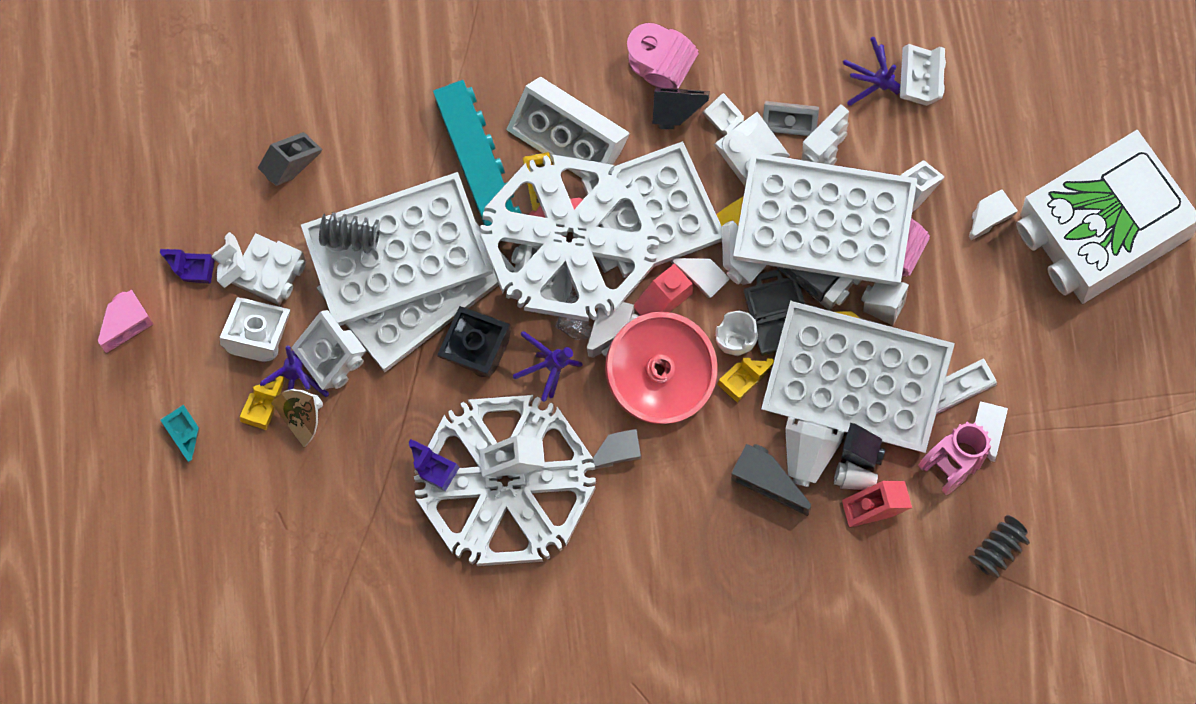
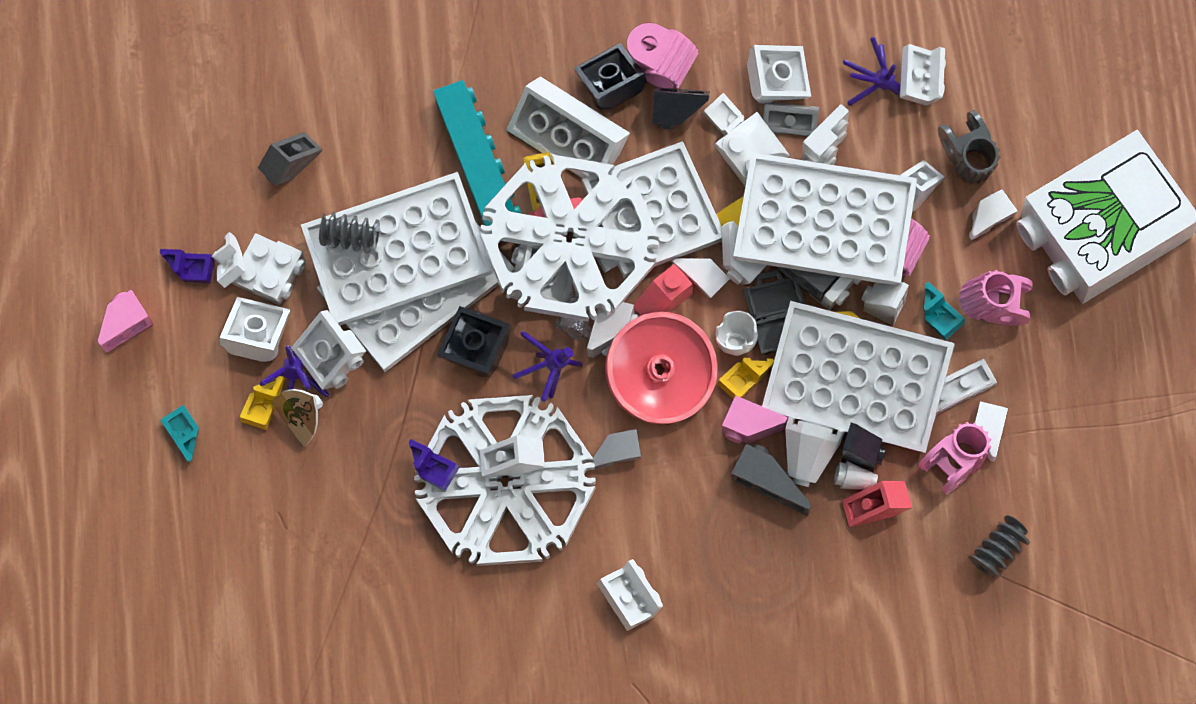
none -> black slope [574,43,647,110]
none -> white bracket [597,559,663,631]
none -> bright pink slope [722,396,788,444]
none -> white slope [747,45,811,104]
none -> teal slope [924,282,965,341]
none -> dark grey piece [938,110,1001,184]
none -> bright pink piece [958,270,1033,326]

